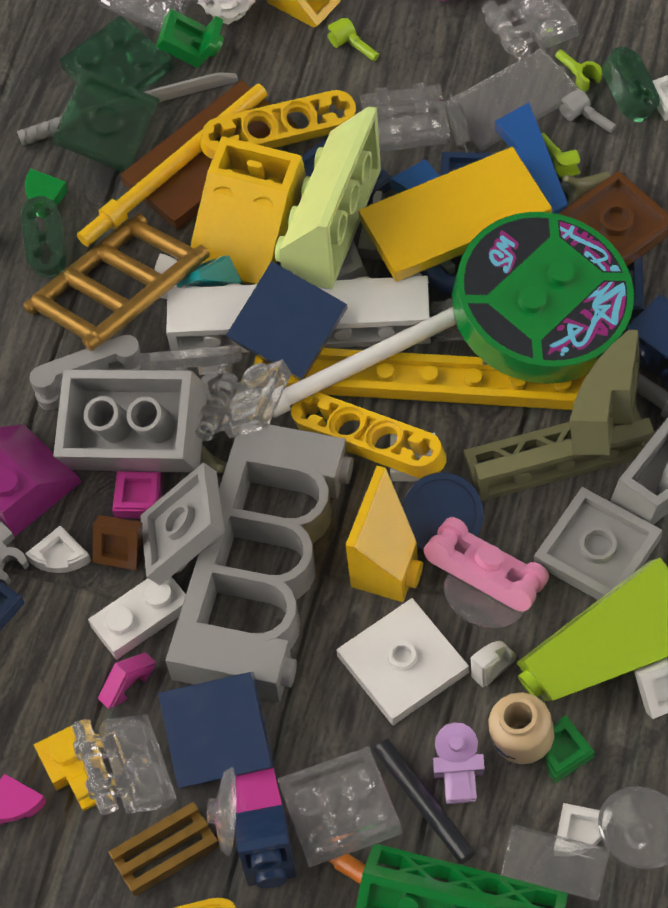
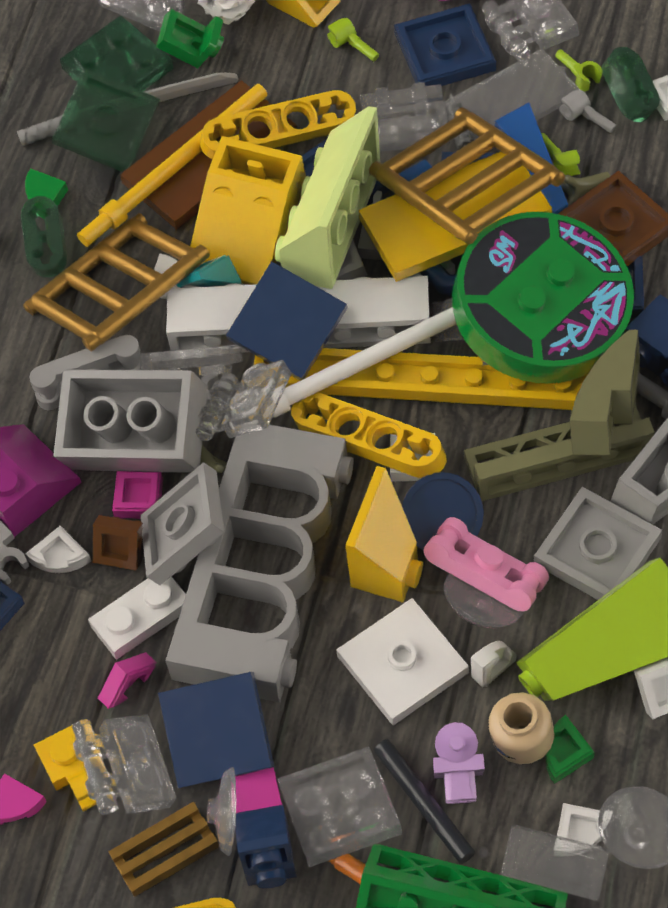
none -> pearl gold bar [369,107,565,244]
none -> dark blue tile [394,3,496,92]

